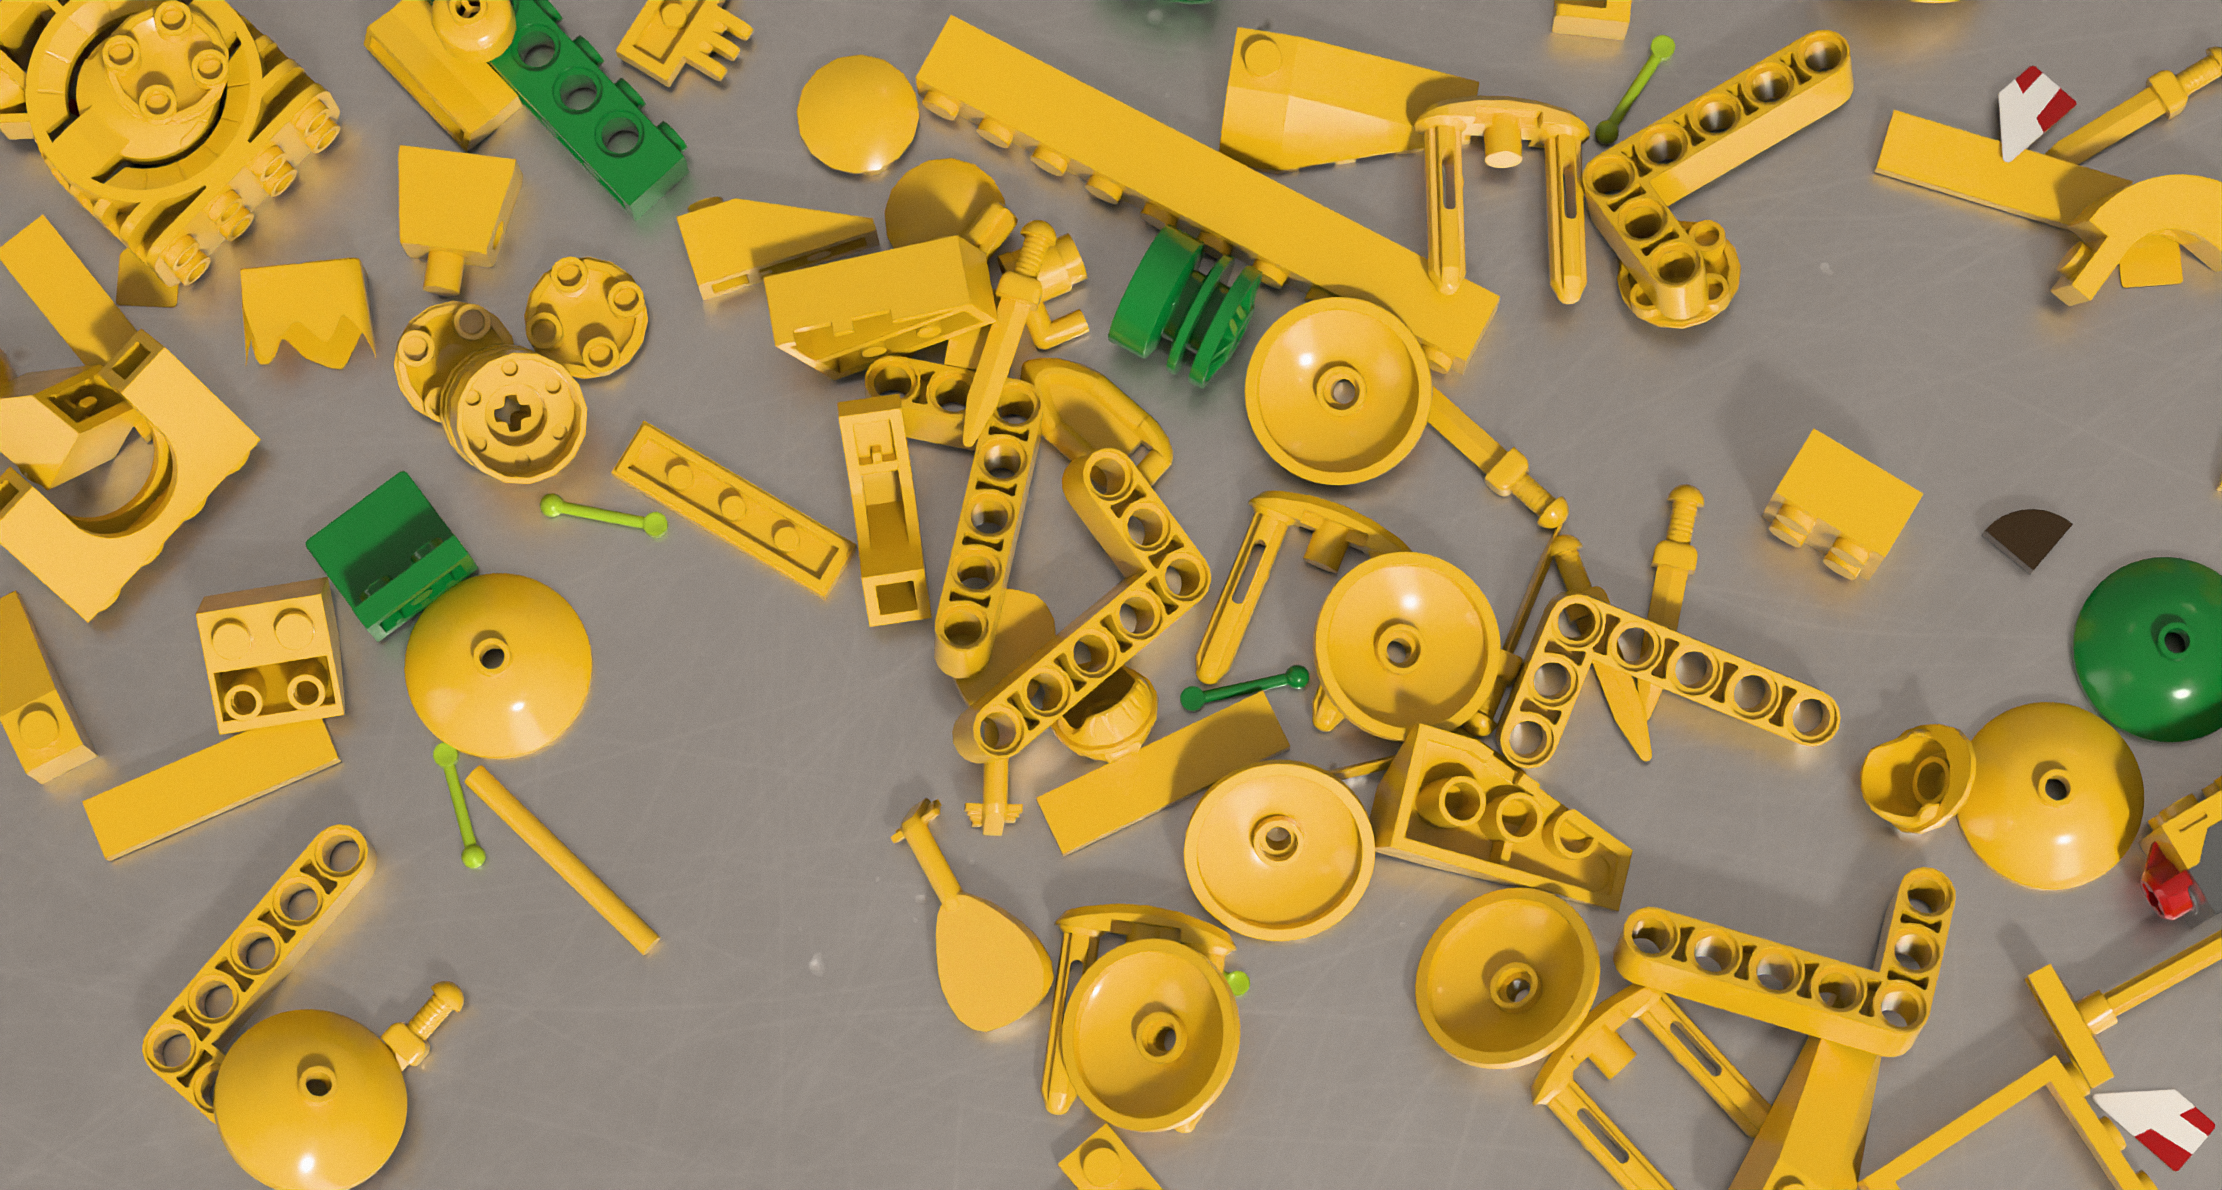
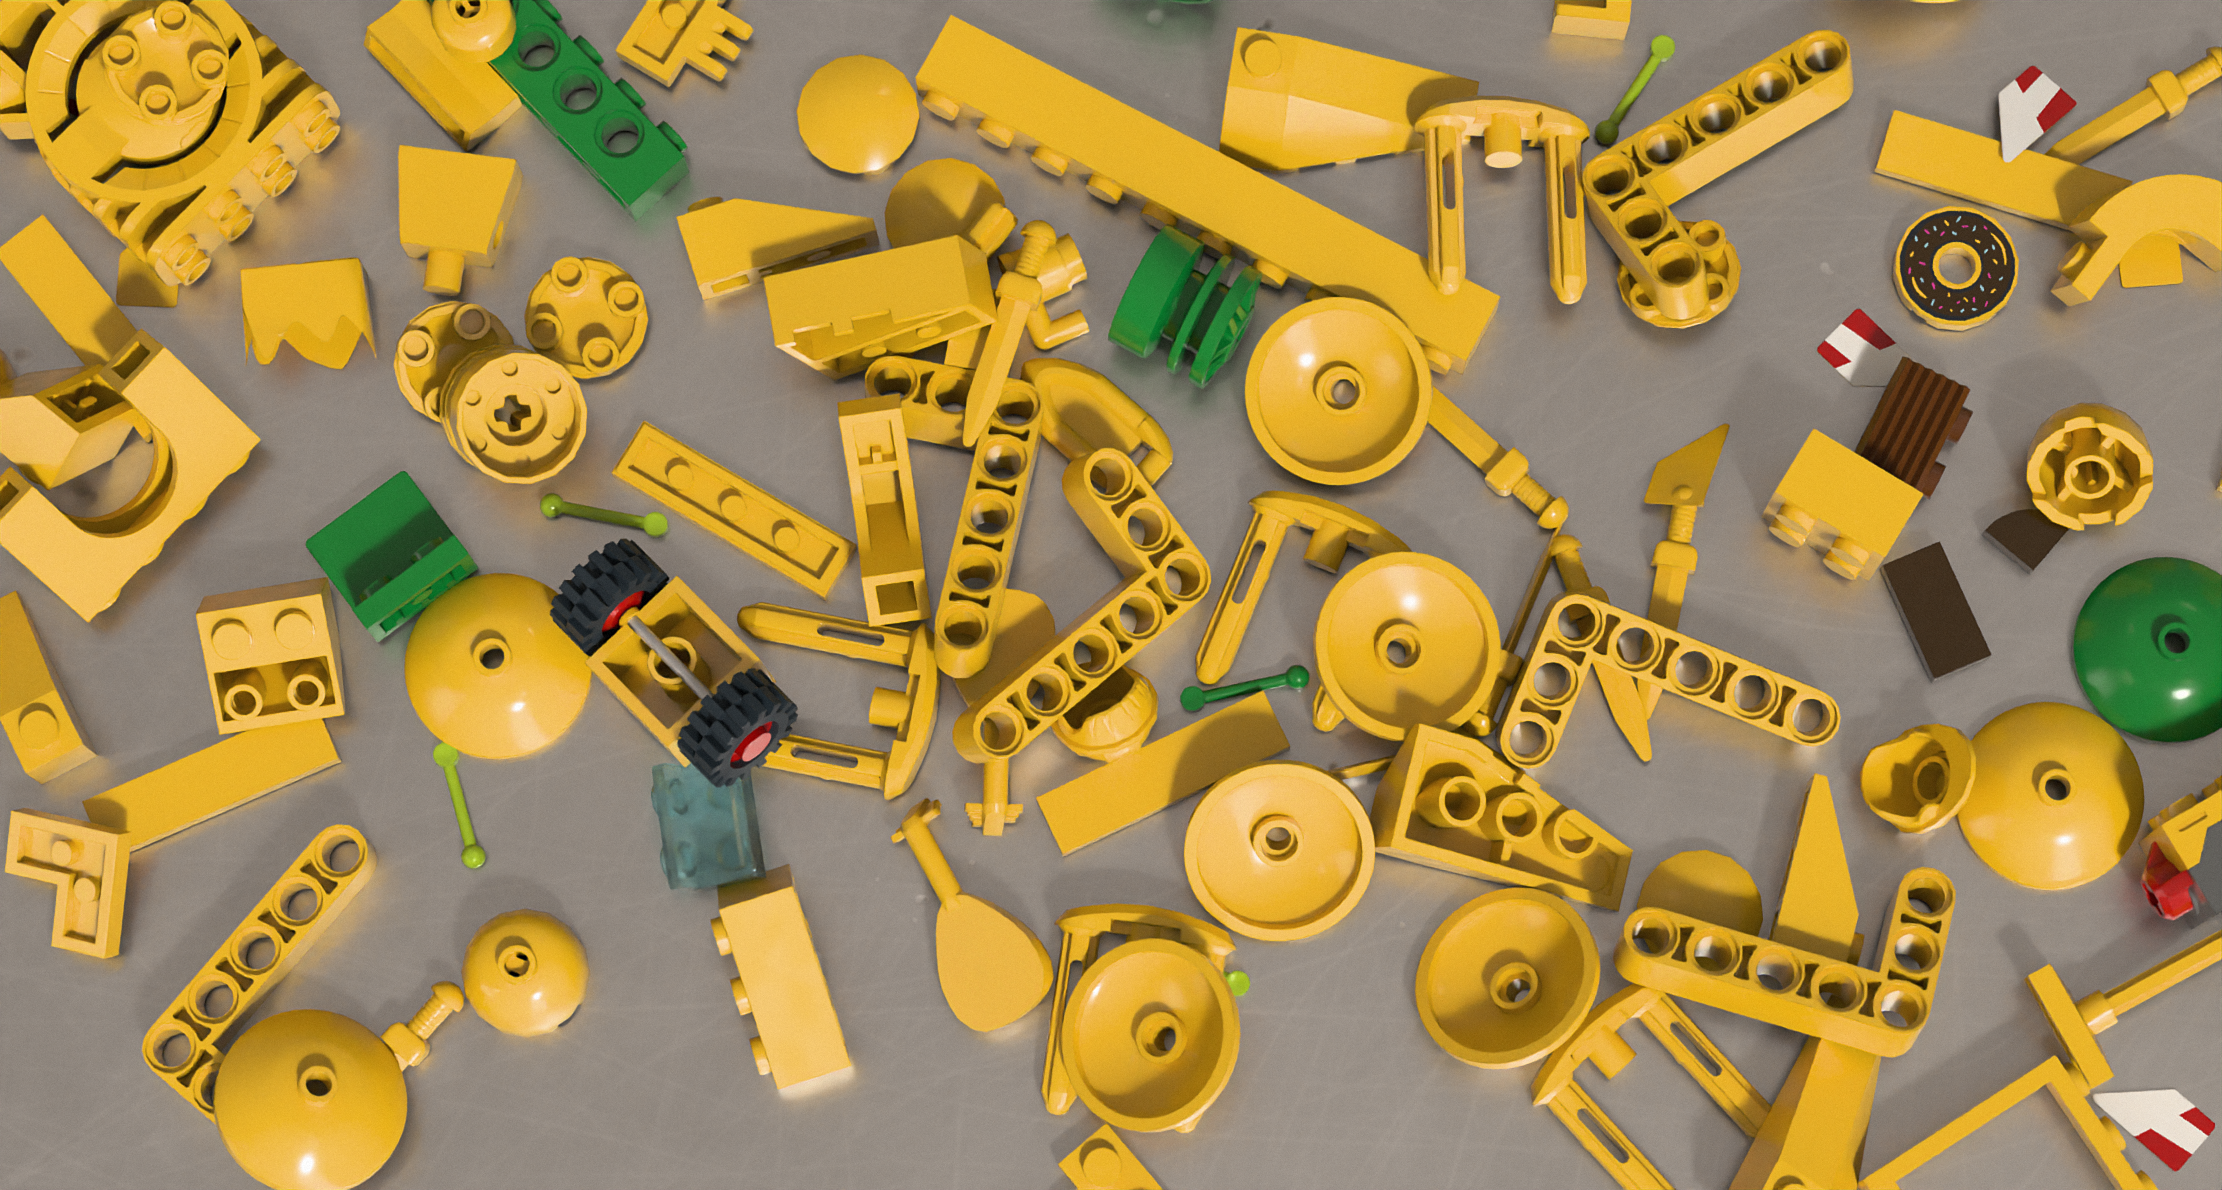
yellow bar [464,765,661,955] -> none
none -> yellow plate [5,808,132,959]
none -> yellow cylinder [461,908,590,1037]
none -> brick [550,538,798,788]
none -> clear light blue bracket [651,763,766,893]
none -> yellow wedge [710,864,851,1089]
none -> yellow piece [737,602,940,800]
none -> yellow dish [1637,850,1763,972]
none -> yellow sticker [1644,423,1730,506]
none -> yellow slope [1768,773,1865,966]
none -> white sticker [1817,309,1917,387]
none -> reddish brown brick [1854,357,1973,499]
none -> dark brown tile [1880,541,1992,683]
none -> tile [1893,206,2019,331]
none -> yellow cylinder [2027,403,2153,530]

